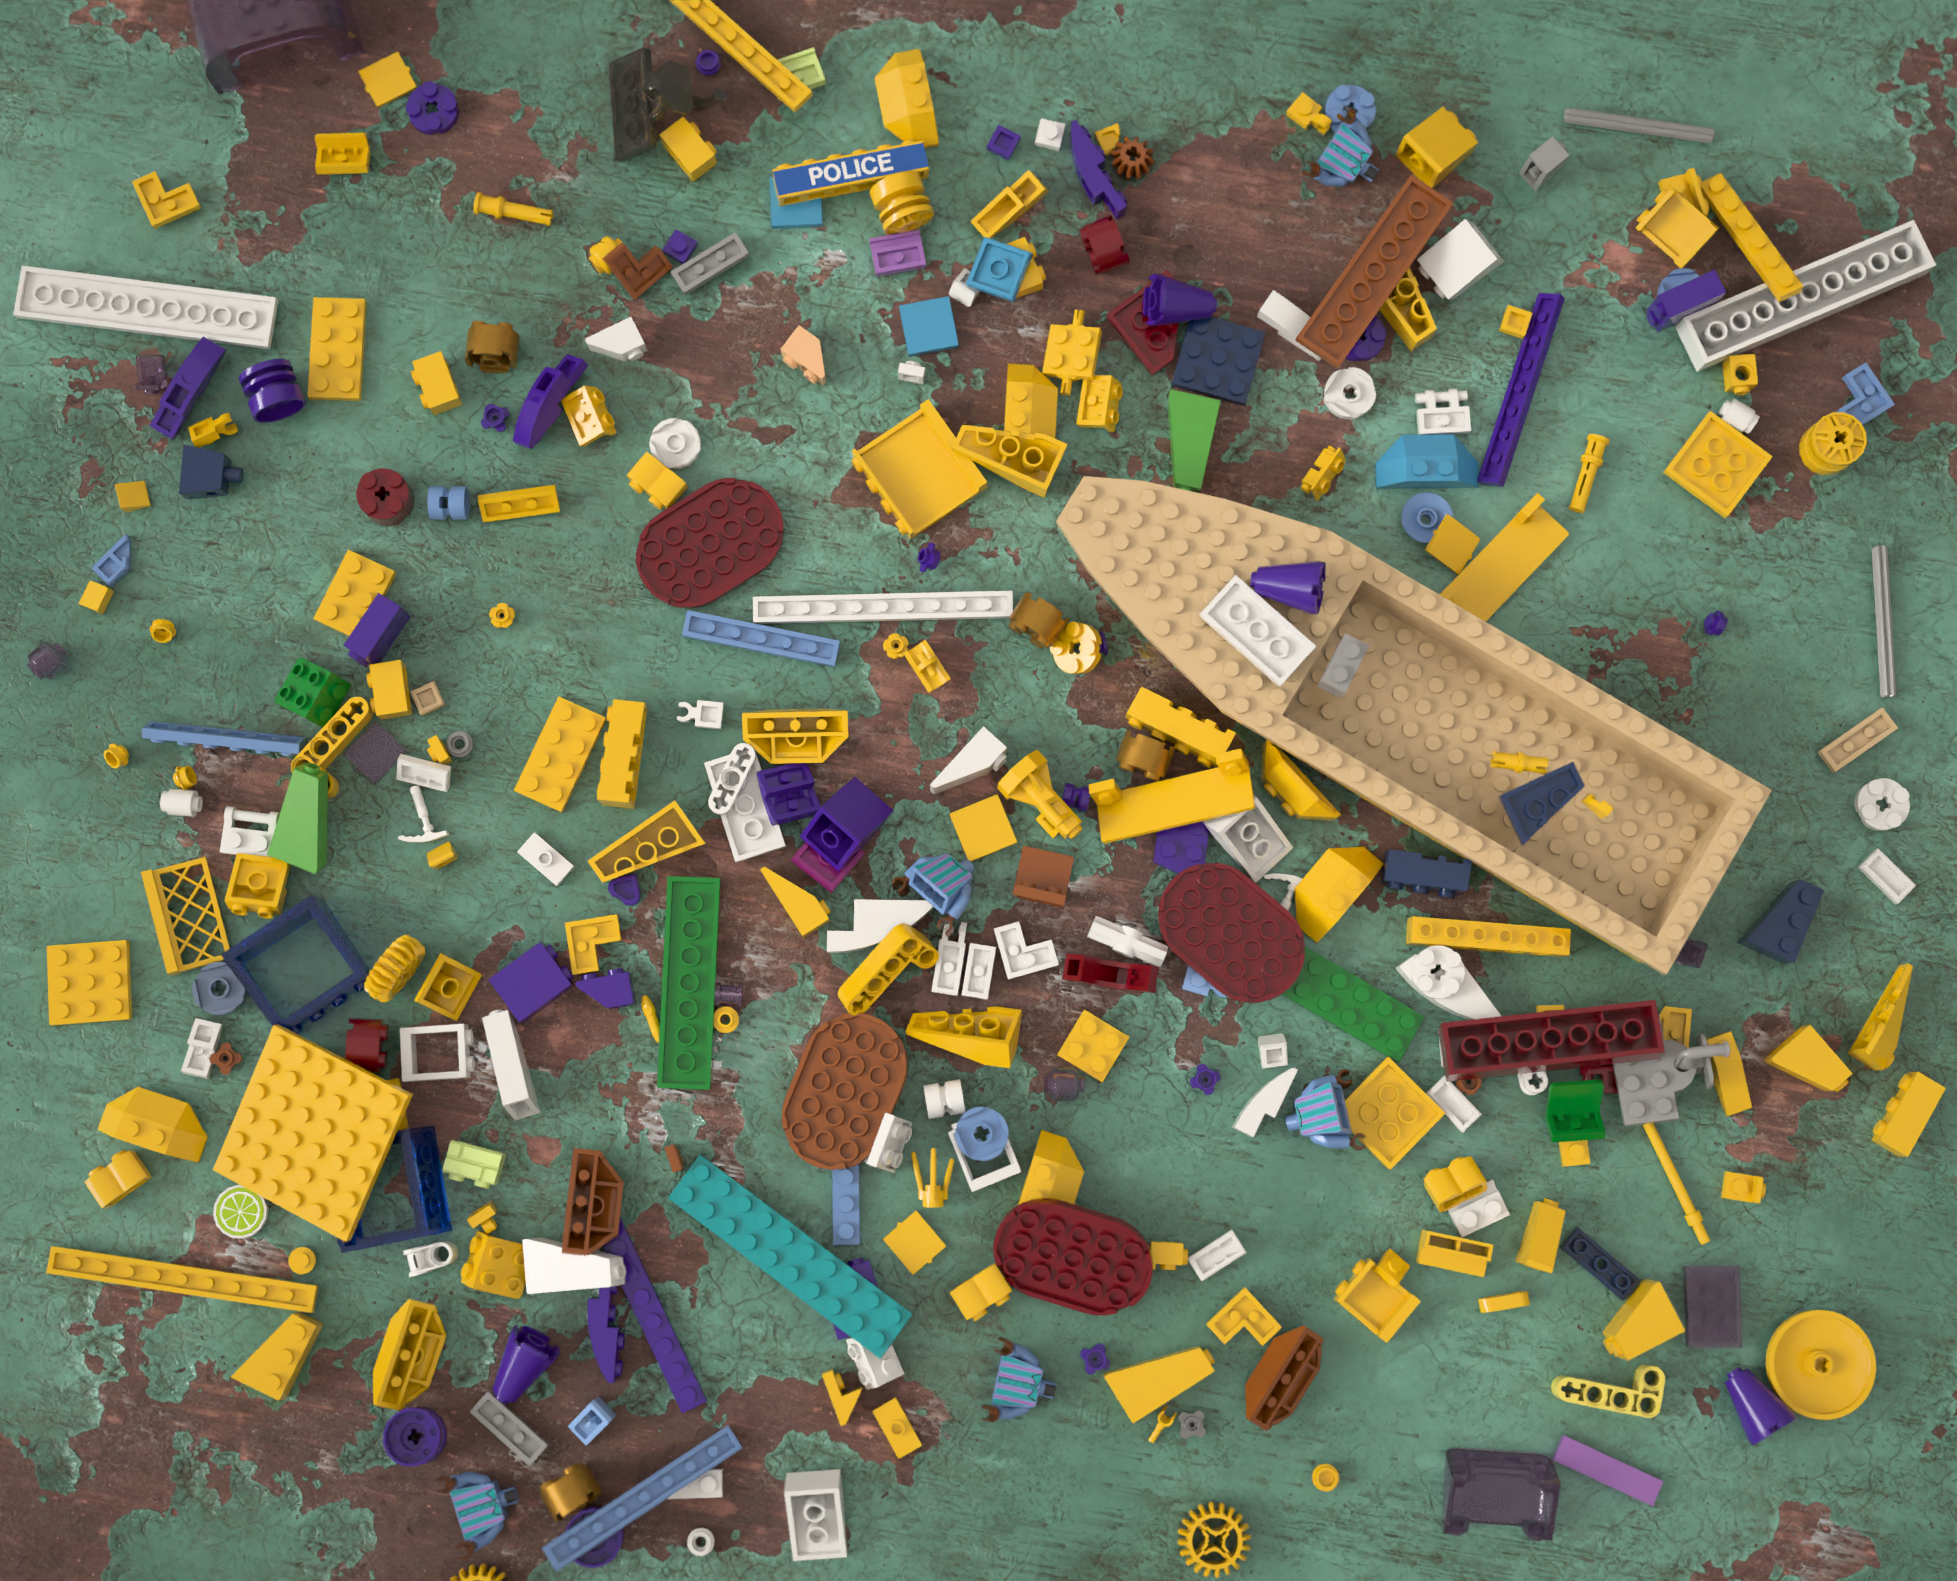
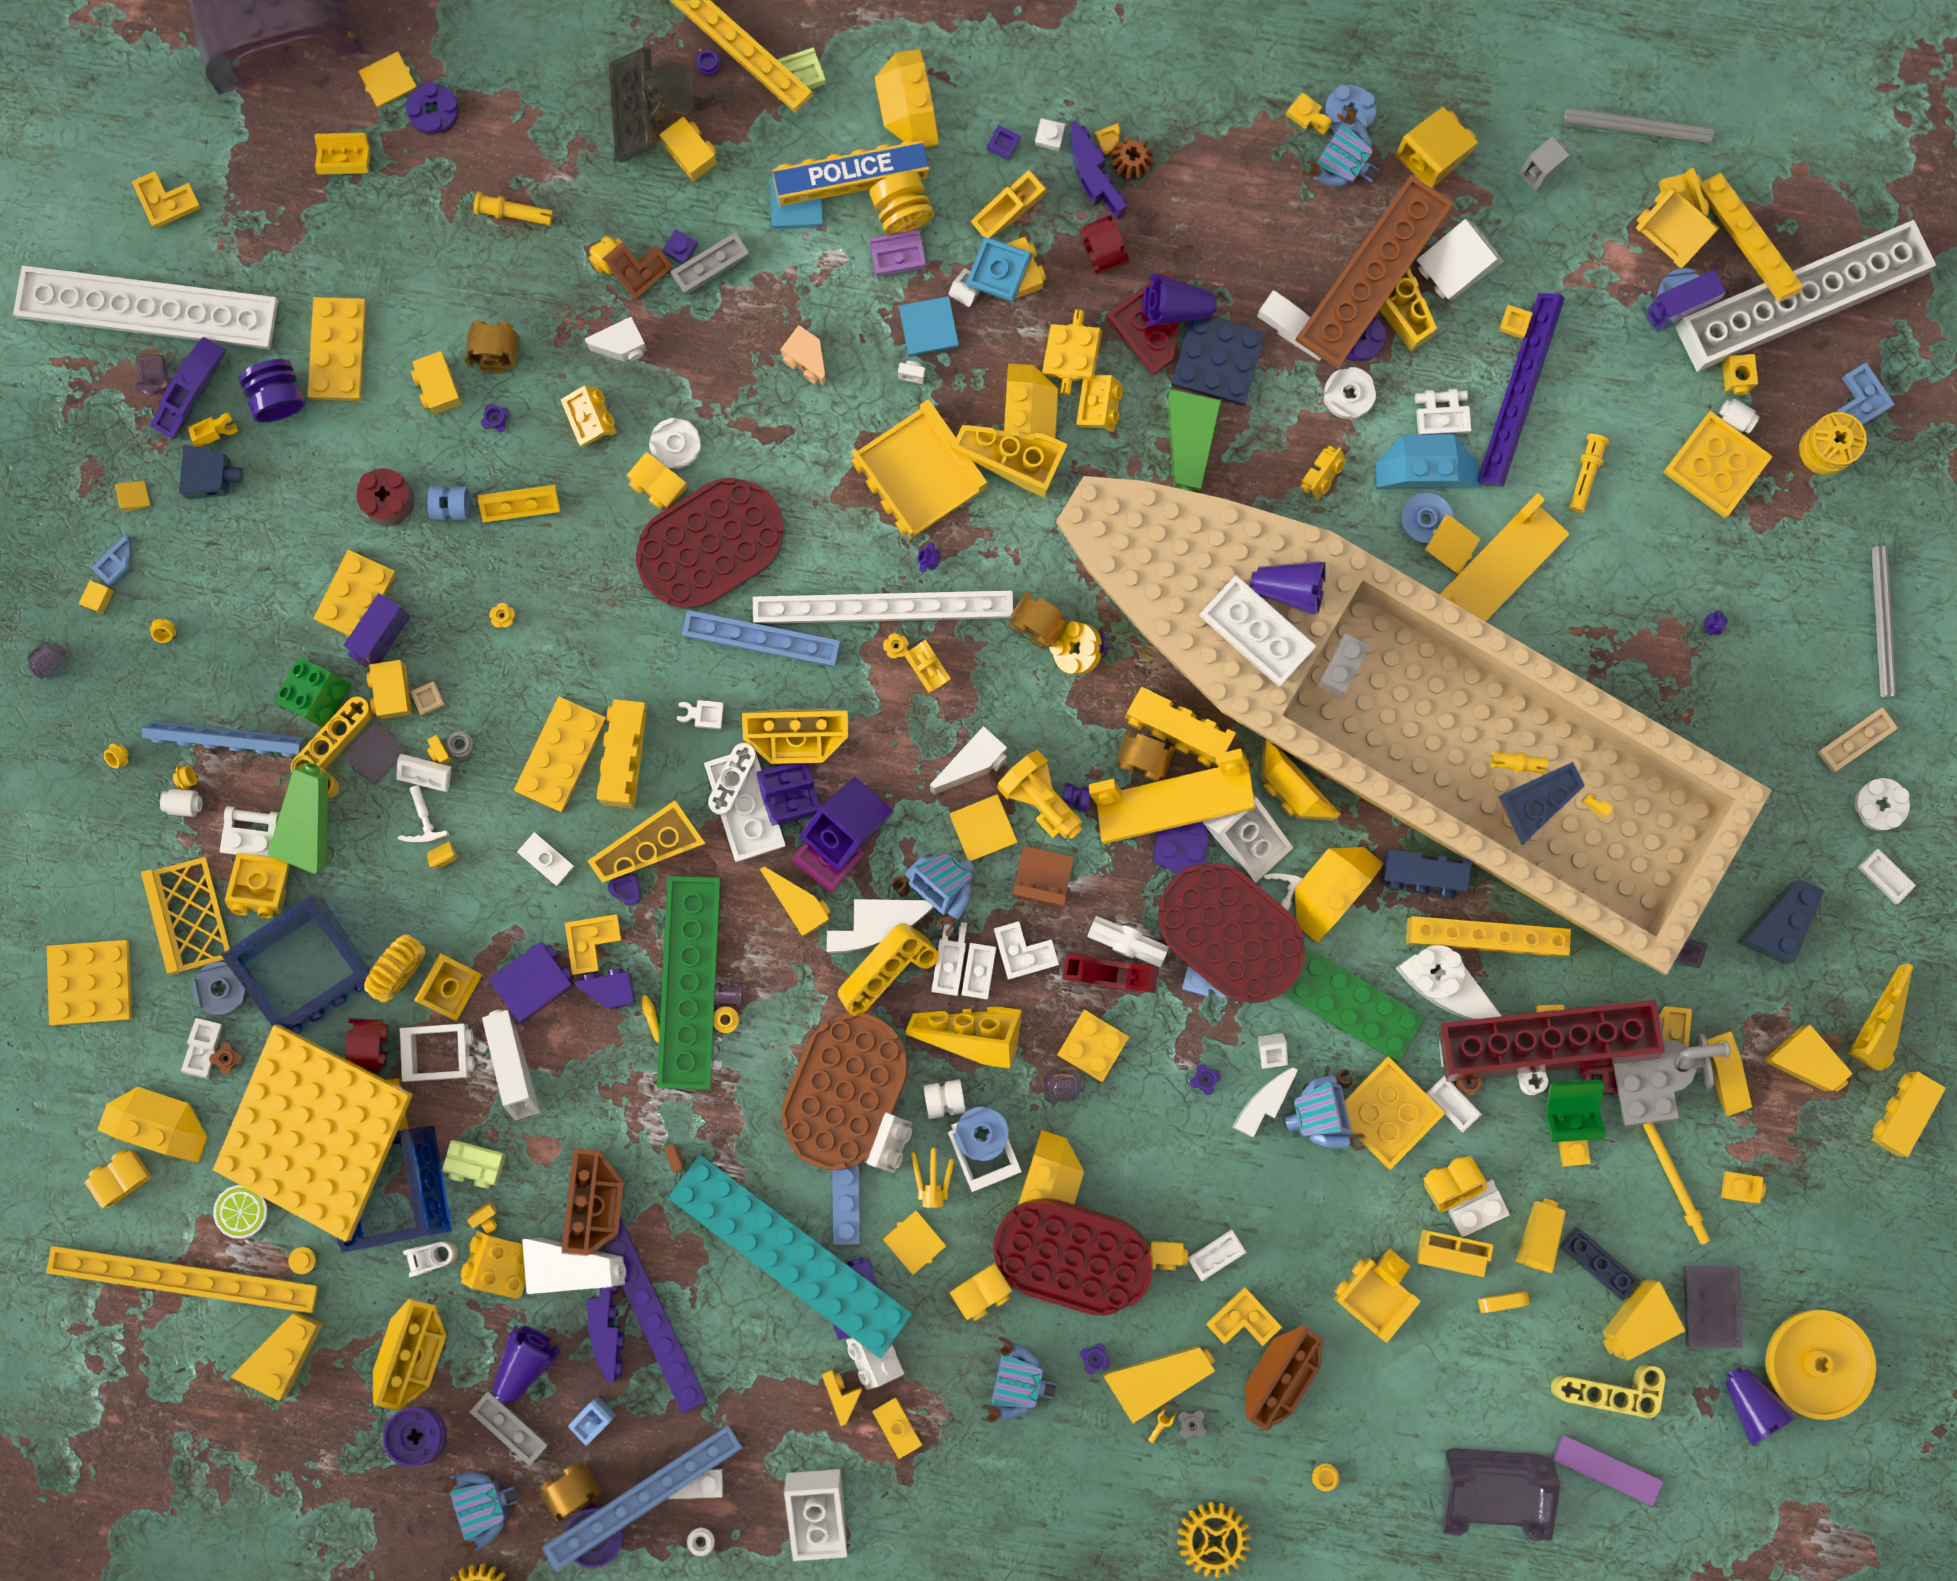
dark purple slope [513,354,588,450] -> none

